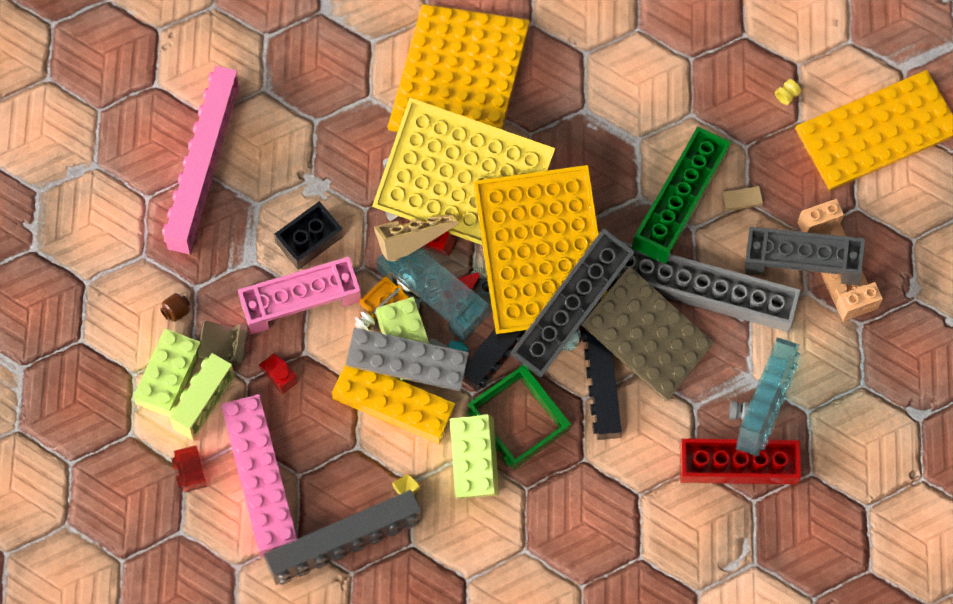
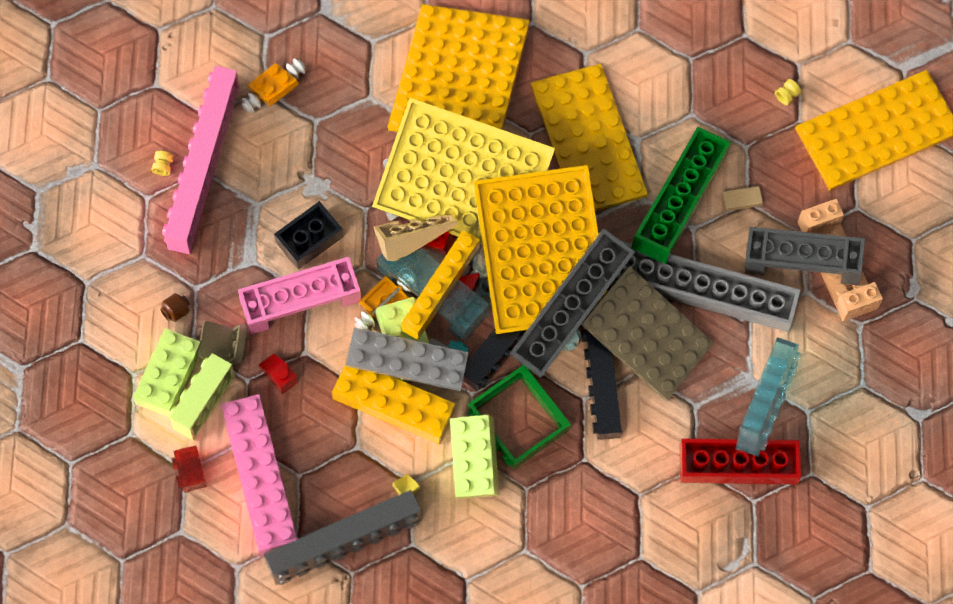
light grey wheel [729,400,751,421] -> none
none -> light yellow wheel [152,151,174,176]
none -> light orange plate [241,59,306,113]
none -> yellow brick [401,230,480,340]
none -> yellow plate [530,63,648,212]

